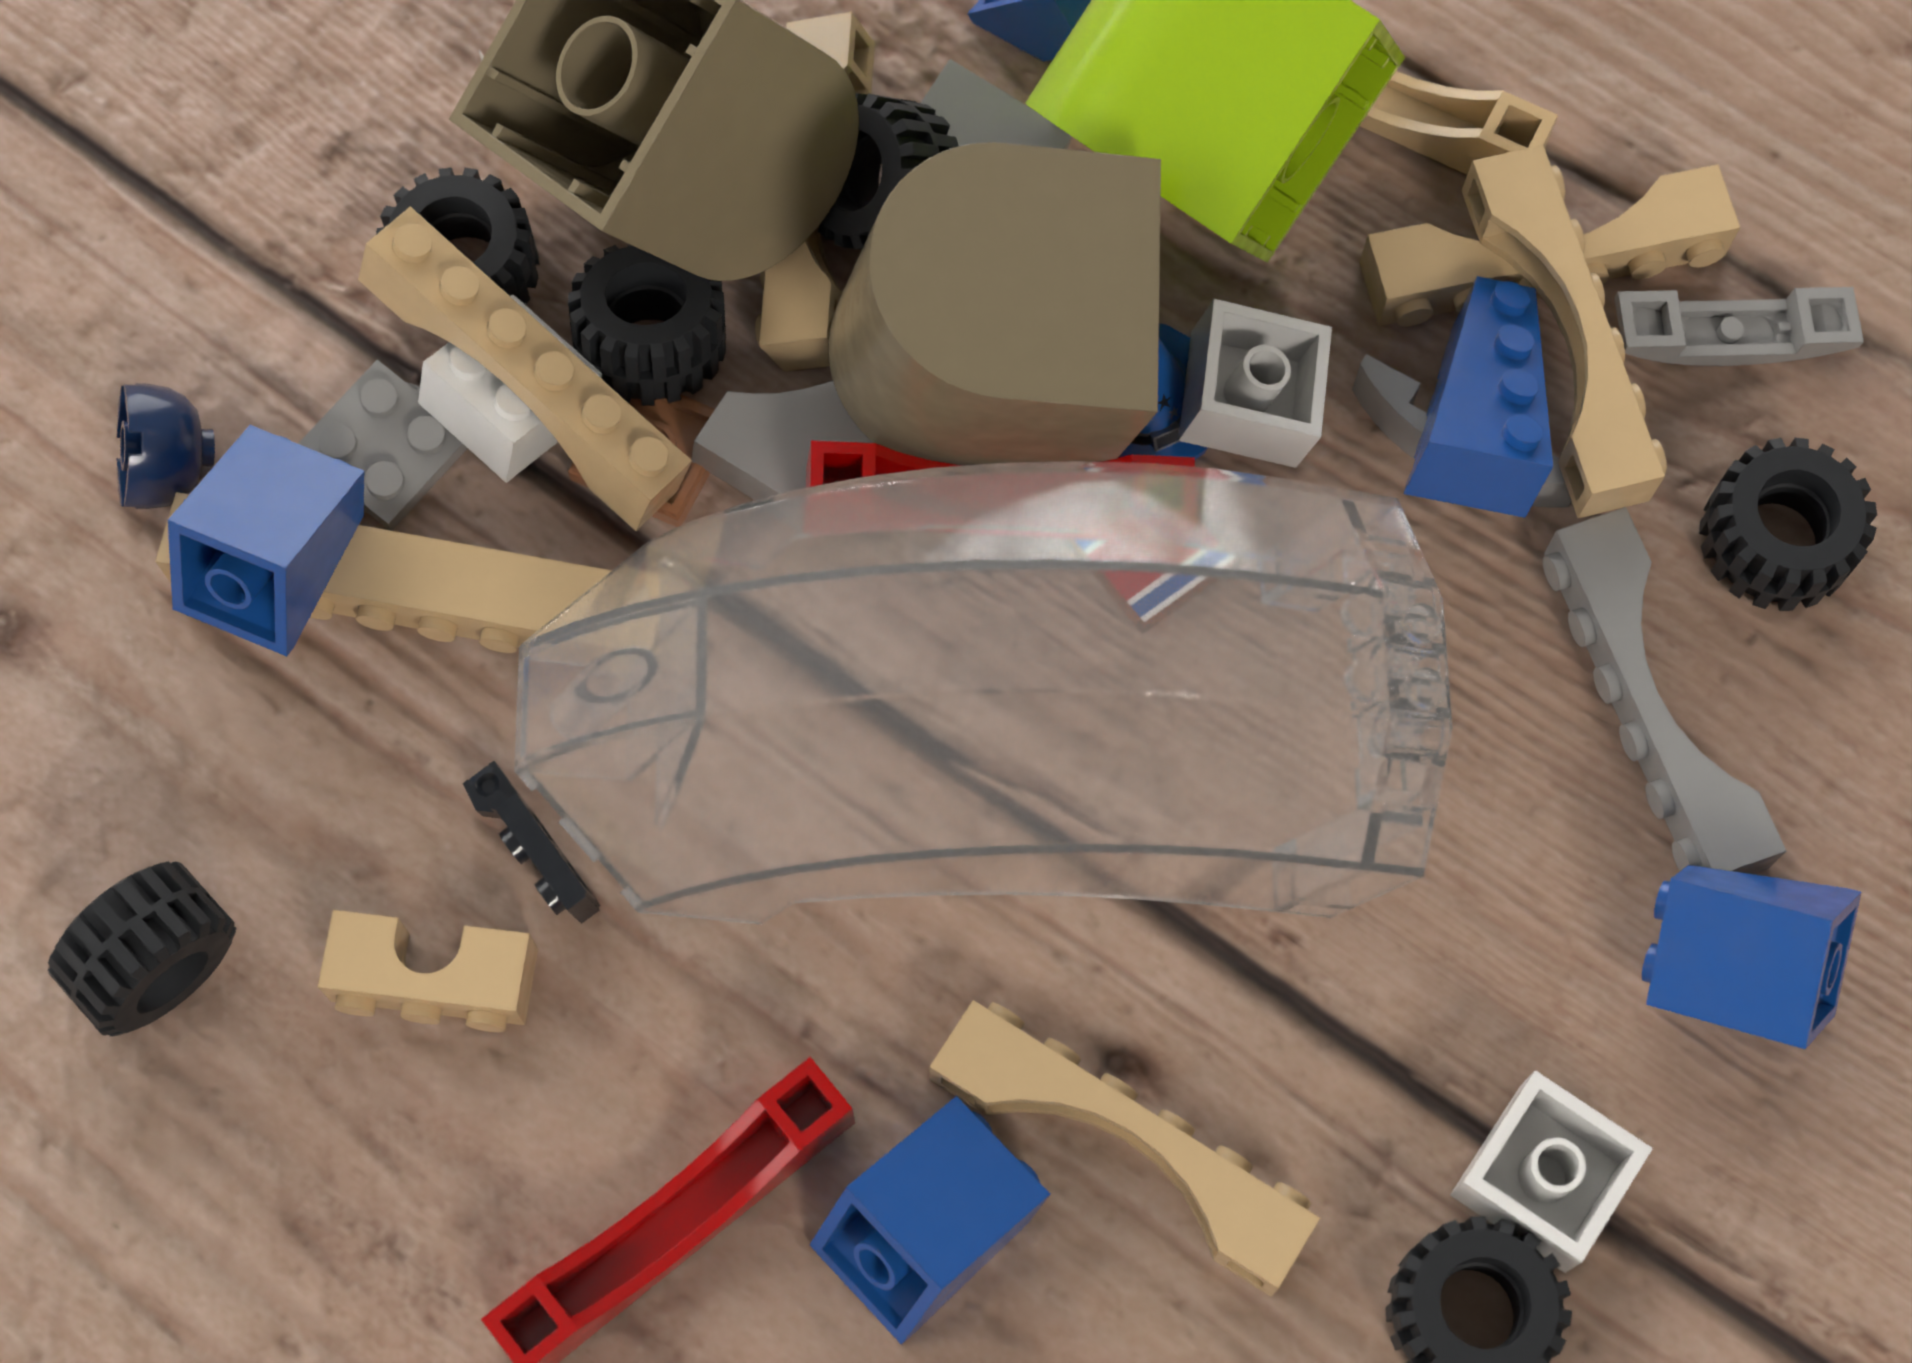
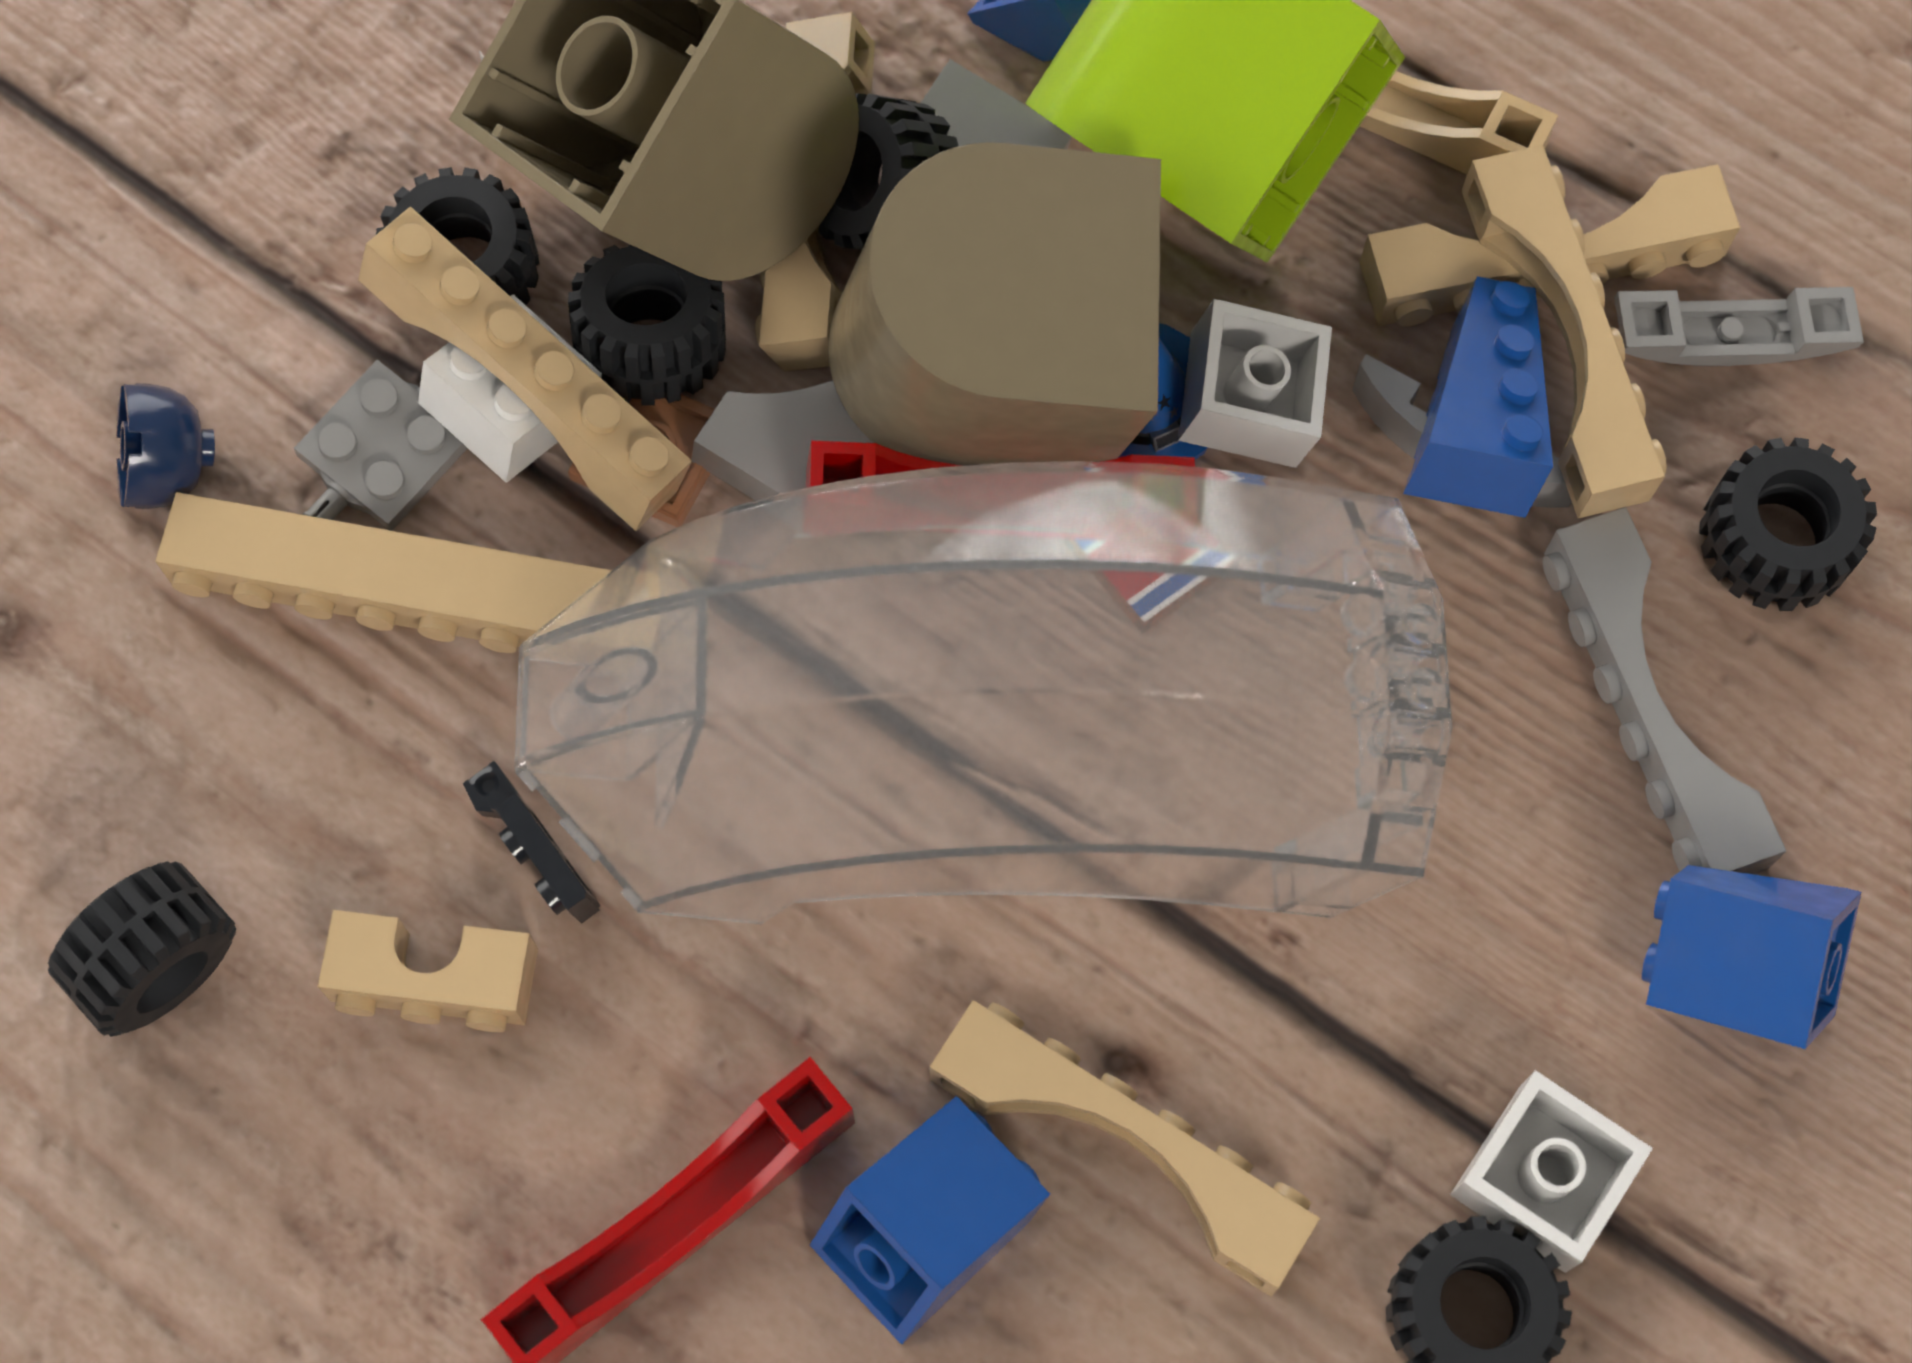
blue slope [167,425,365,657] -> none

